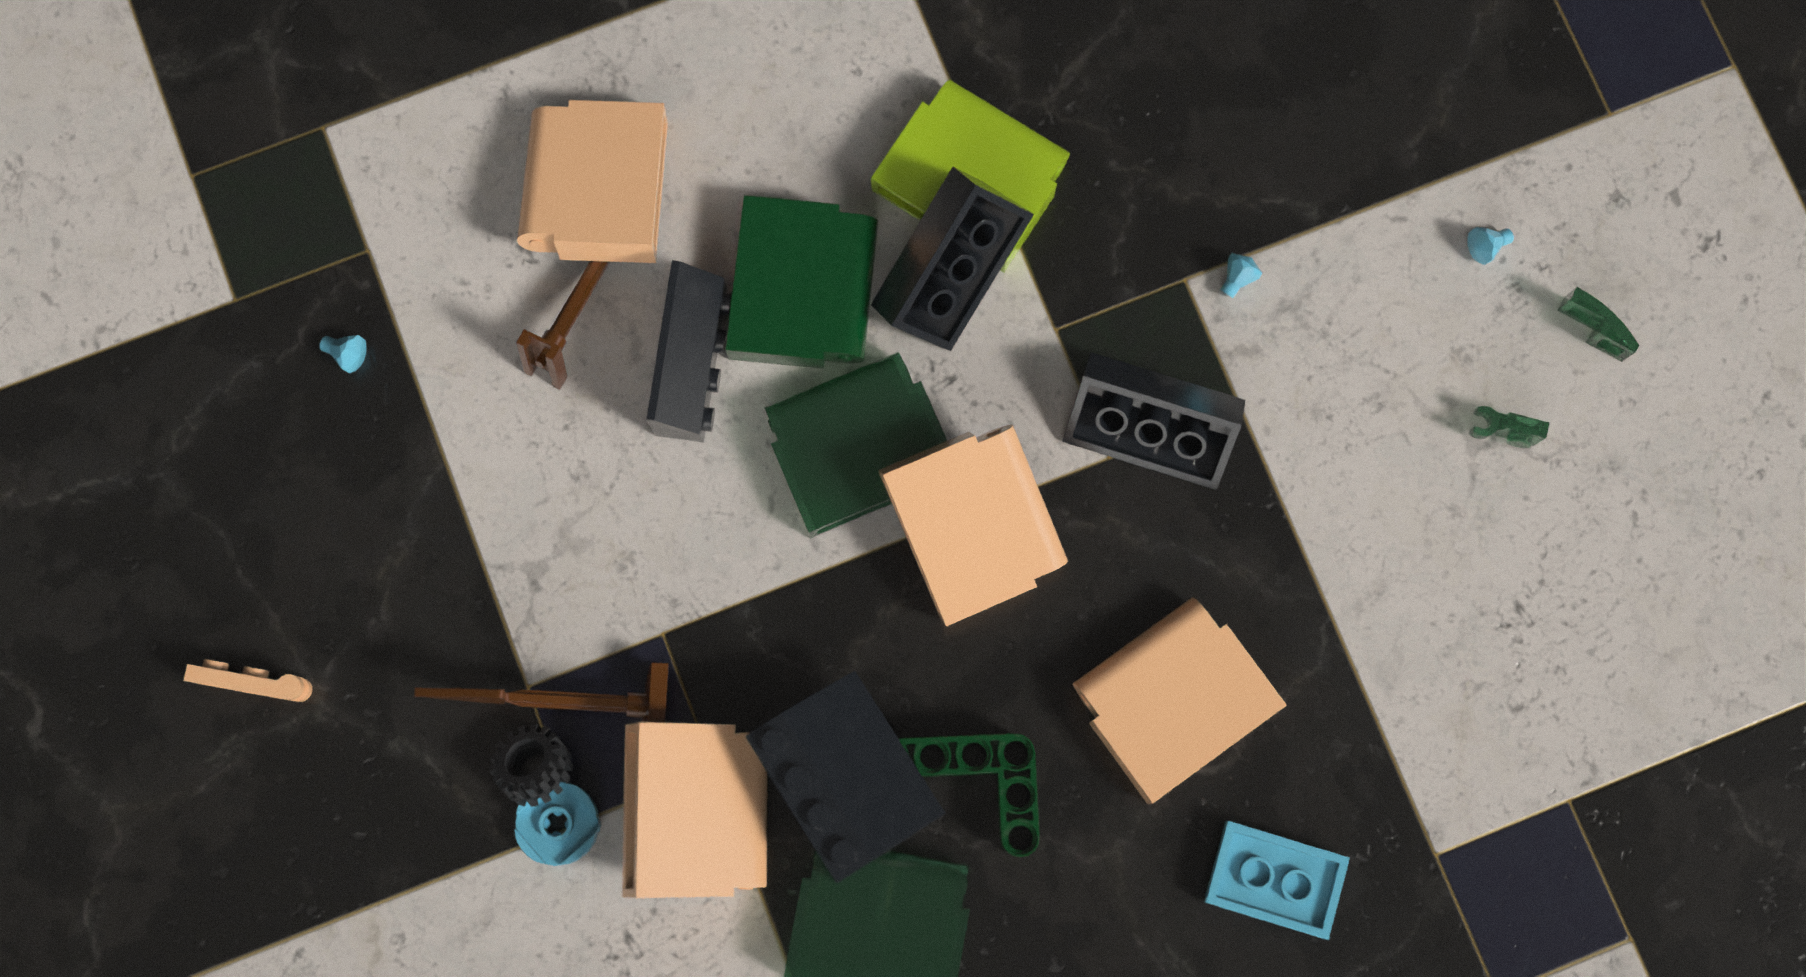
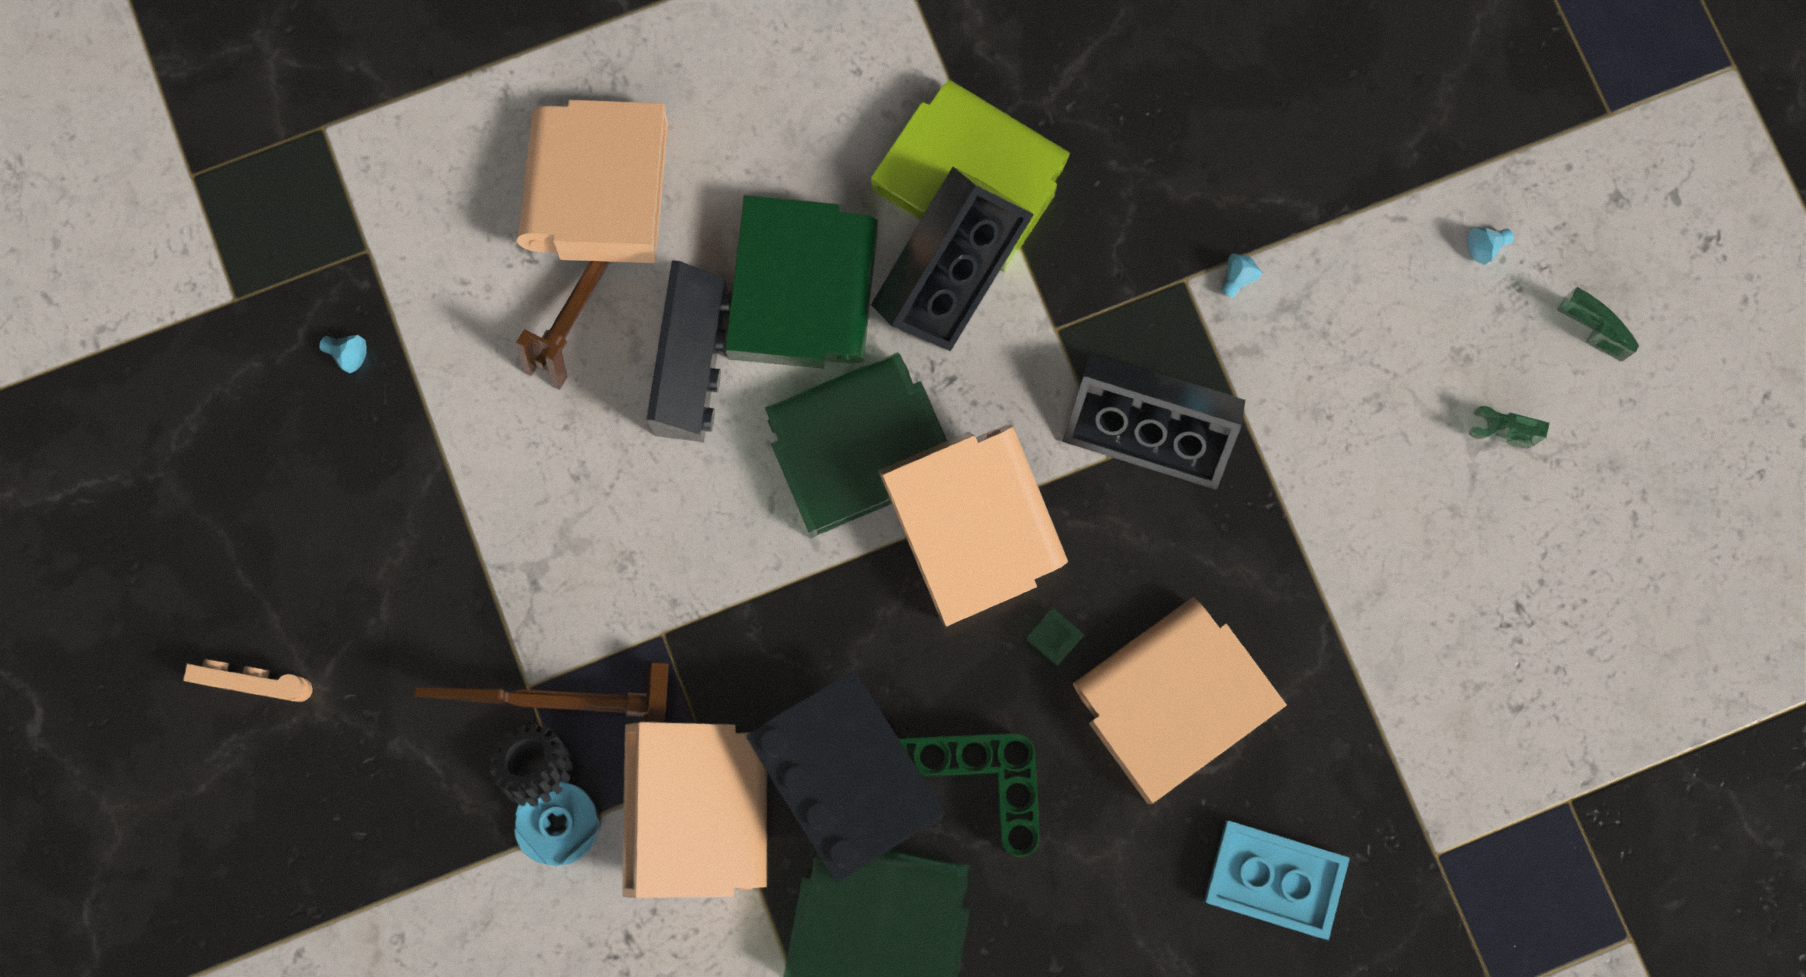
none -> clear green plate [1025,607,1084,667]

